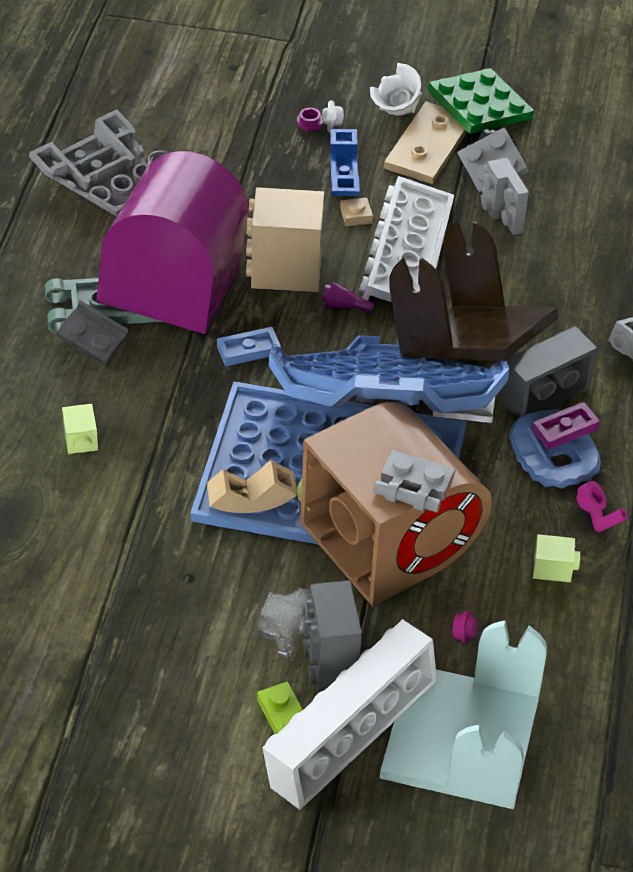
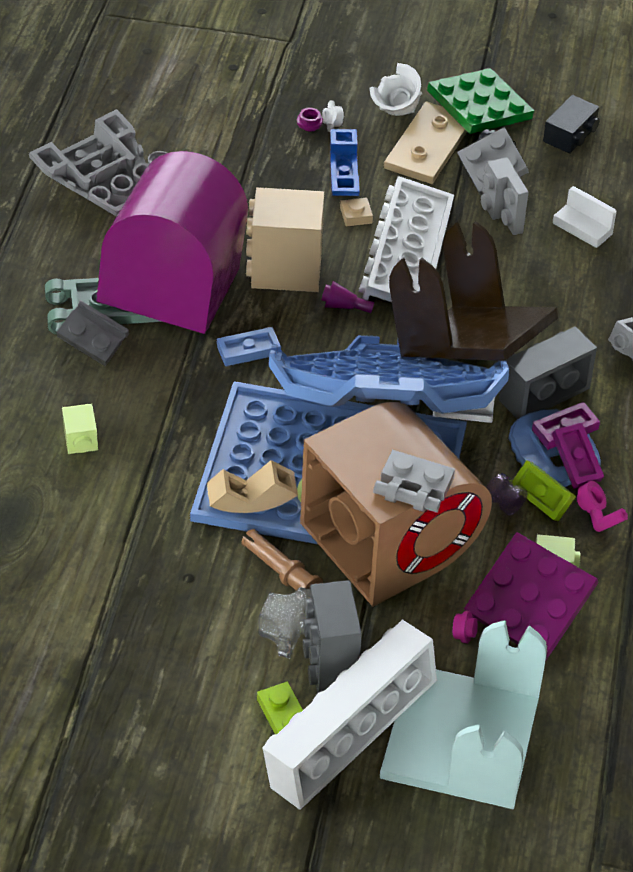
none -> medium nougat pin [241,529,323,601]
none -> magenta plate [464,532,598,662]
none -> clear purple wheel [486,473,528,515]
none -> lime plate [510,460,576,521]
none -> black brick [543,95,600,154]
none -> magenta plate [551,422,604,489]
none -> white panel [553,186,616,248]

